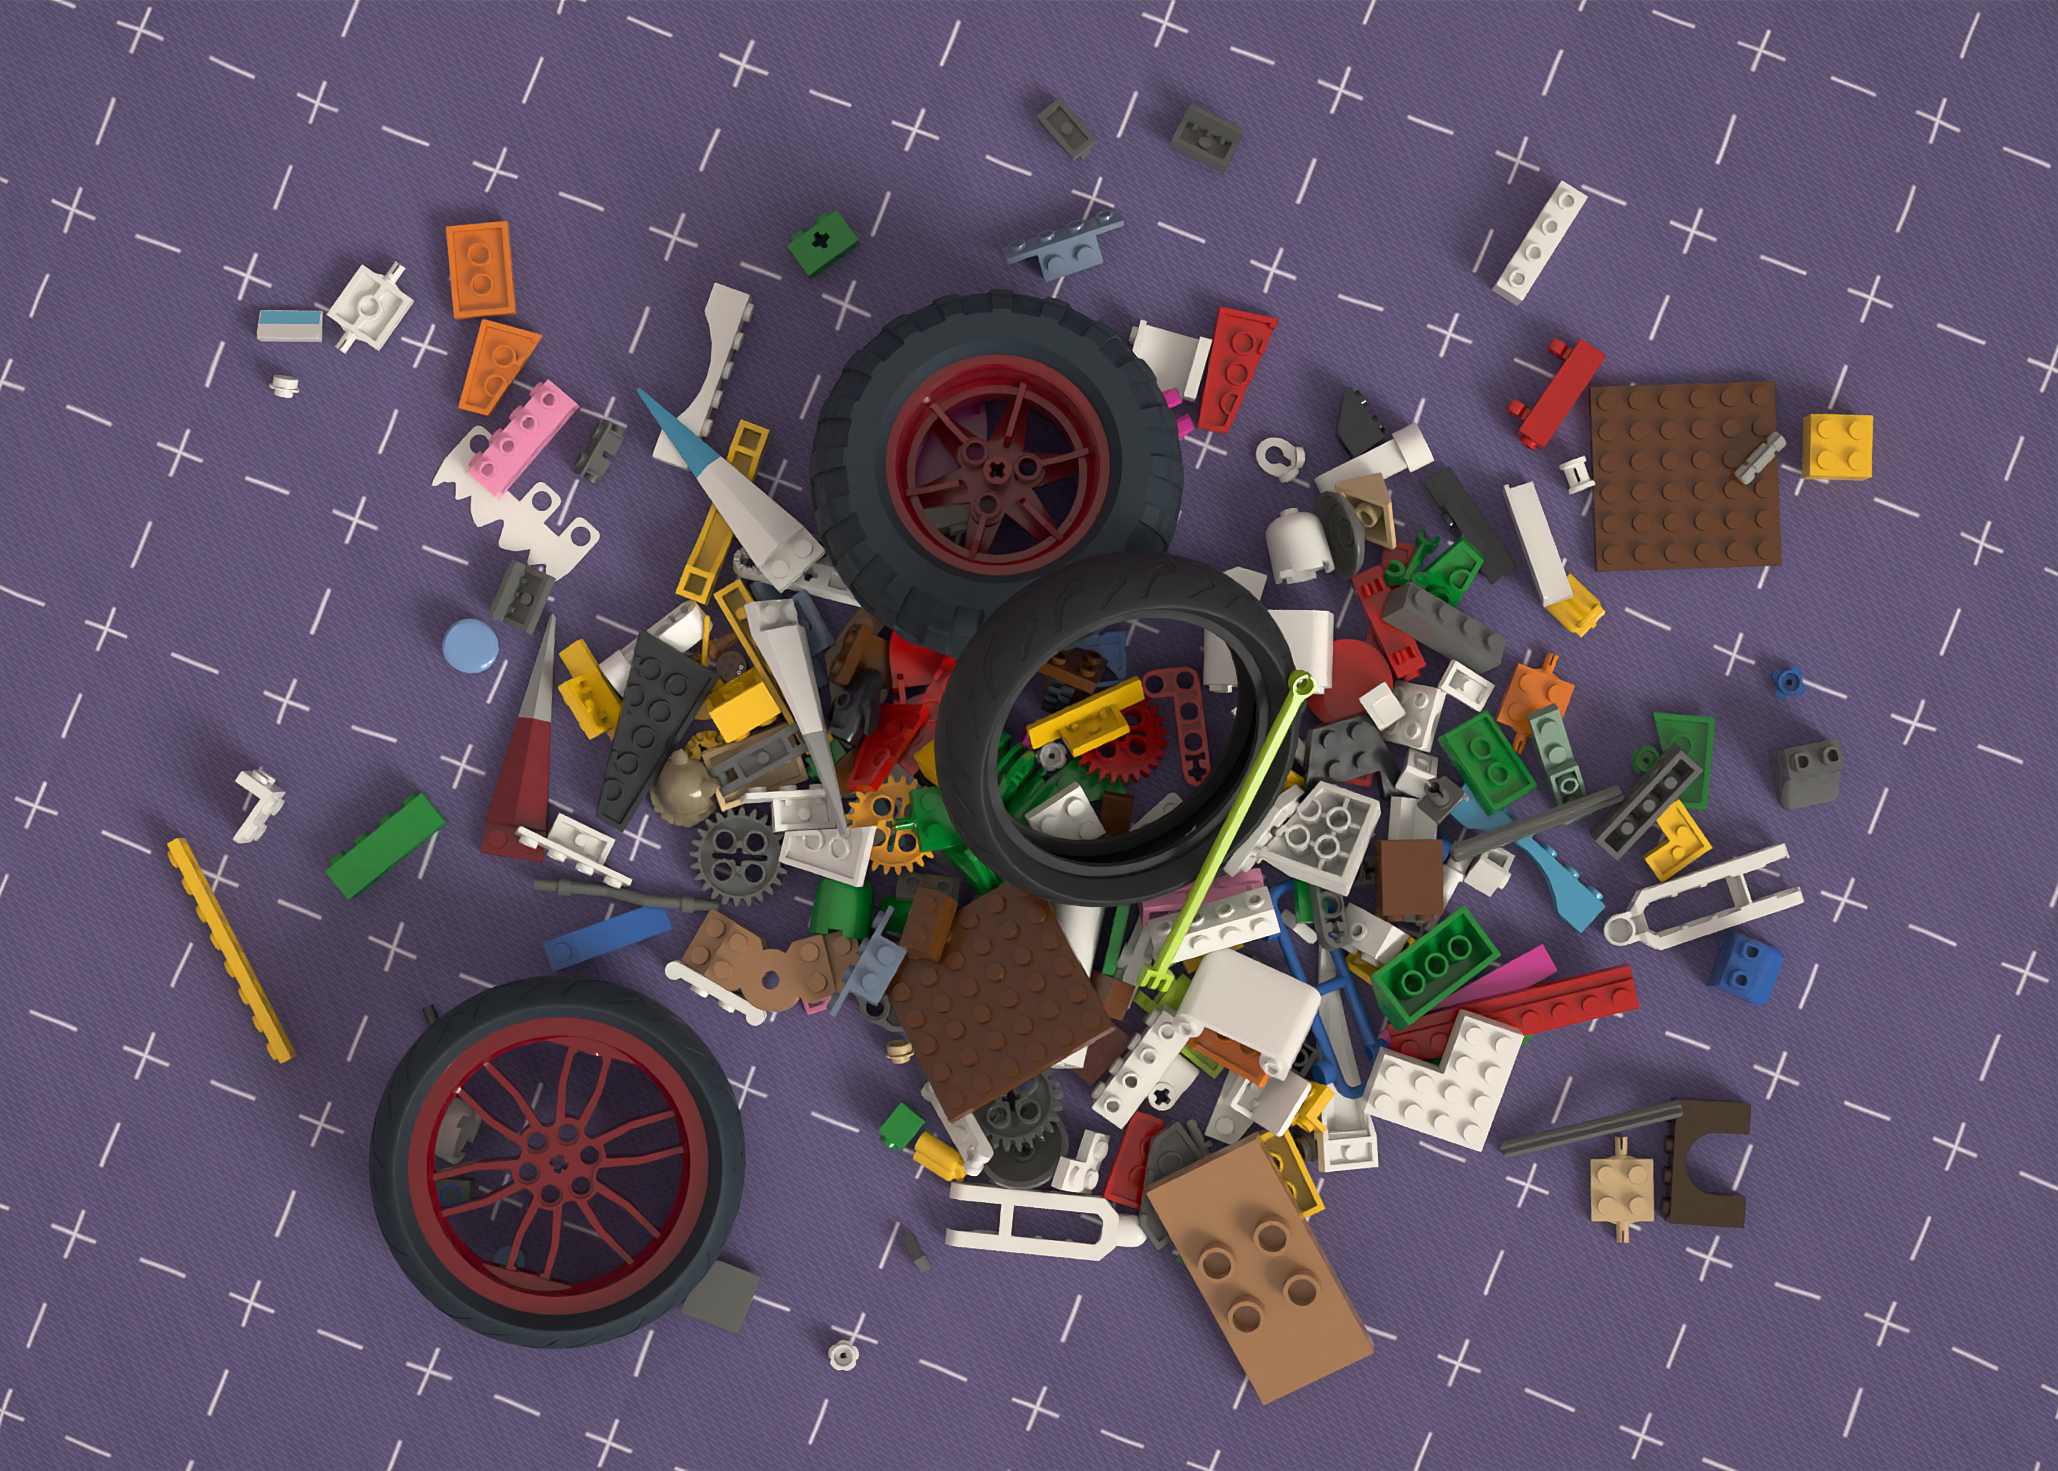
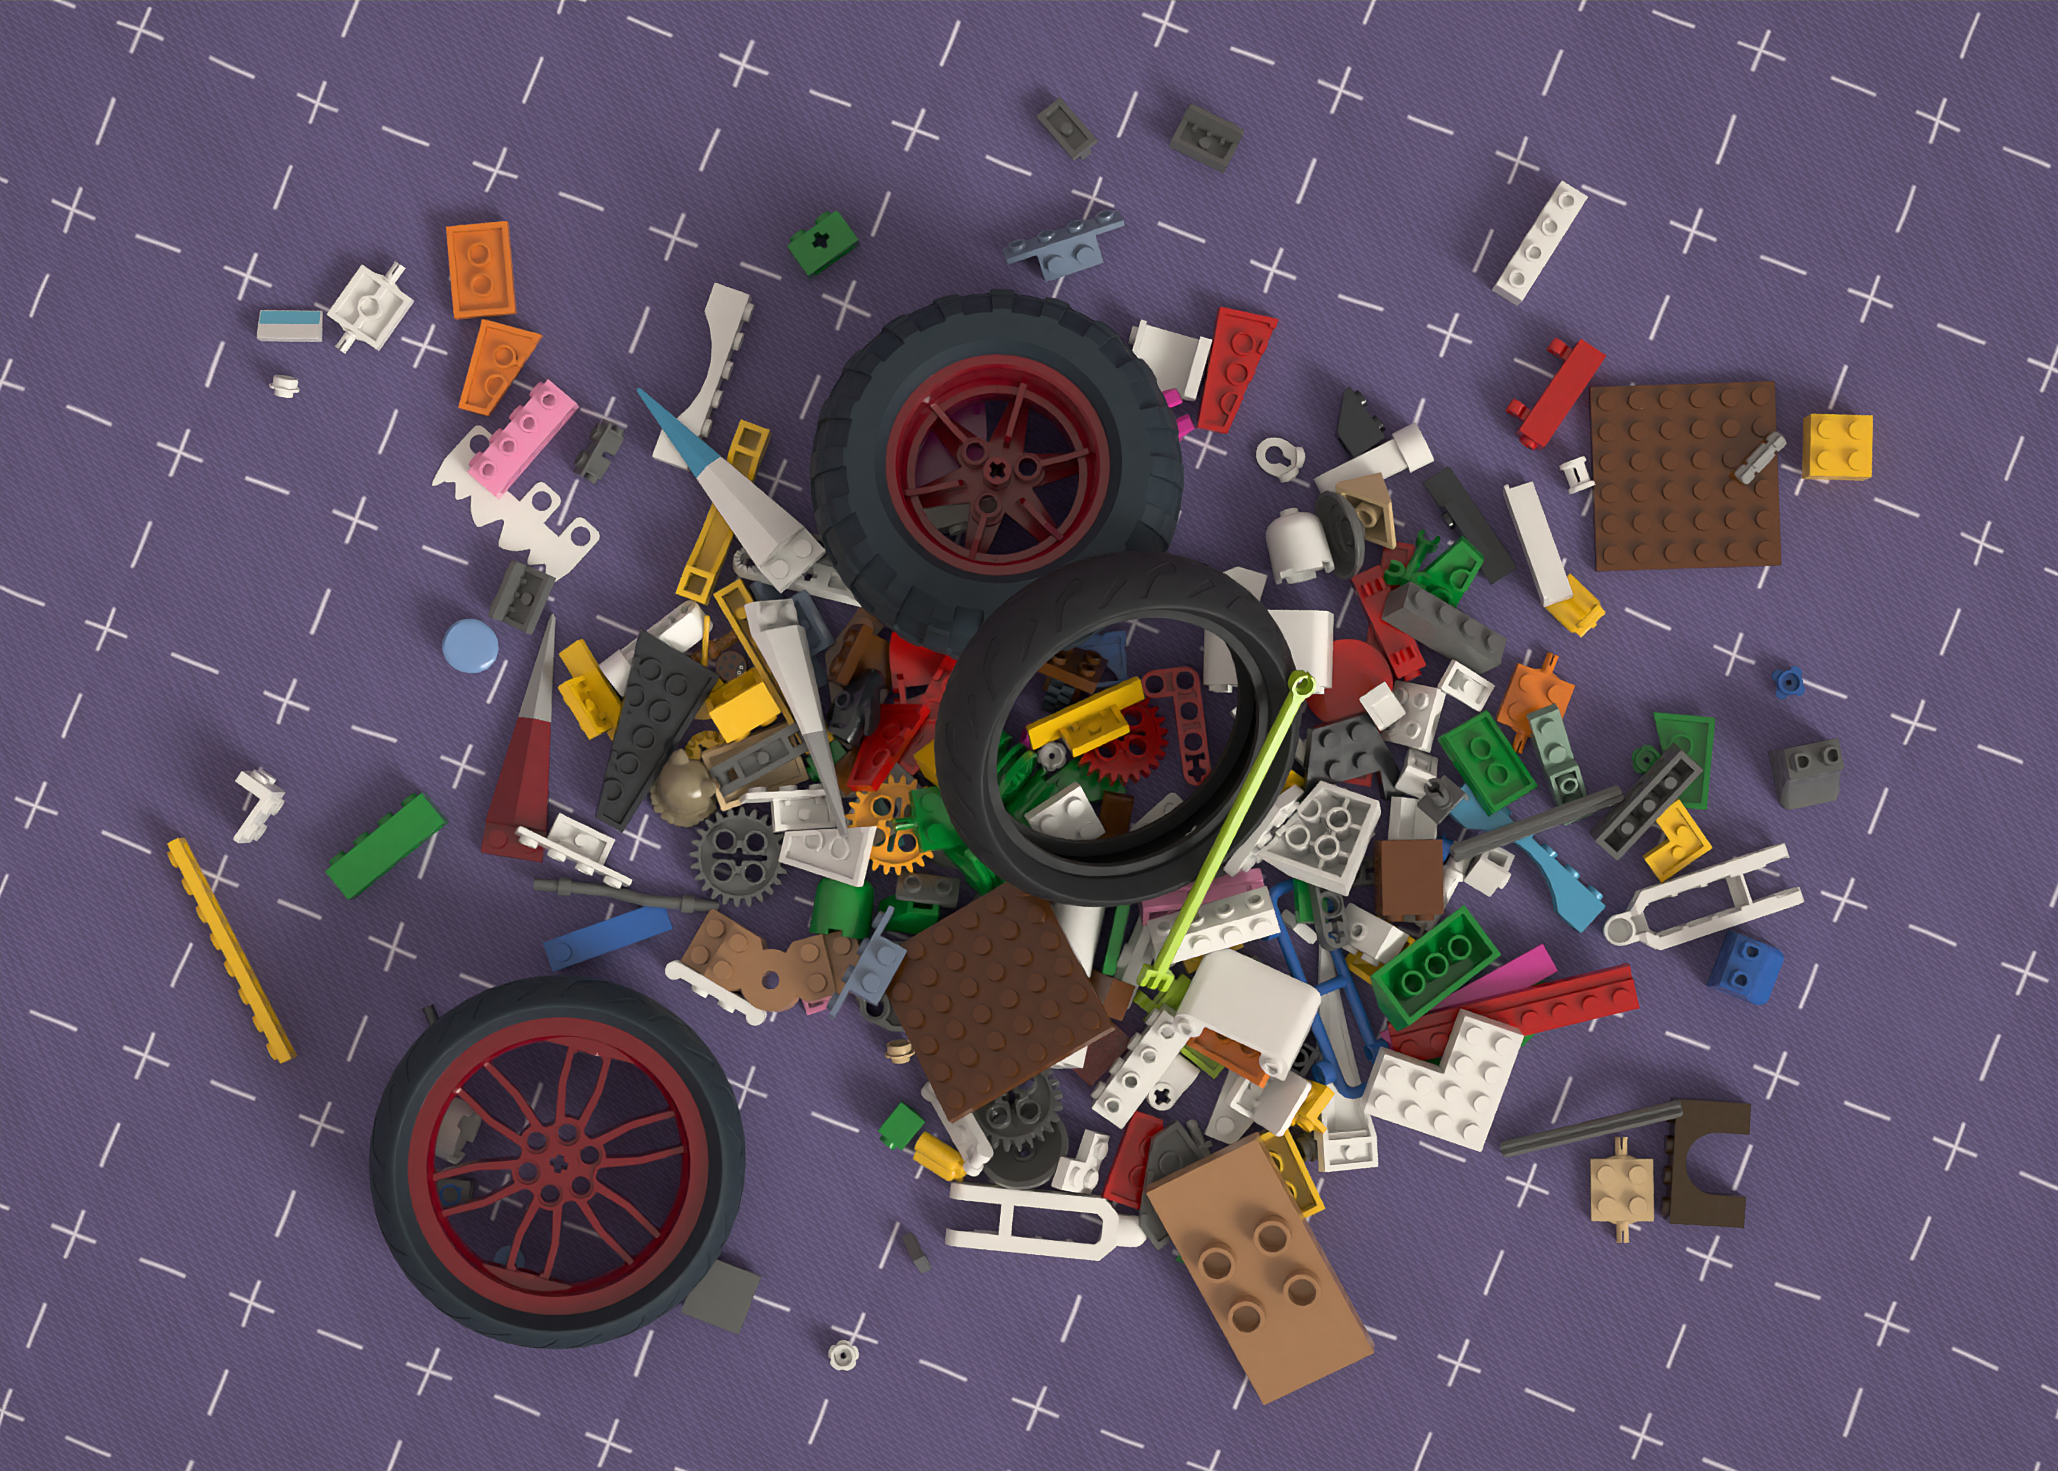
reddish brown brick [899,886,958,962] -> none

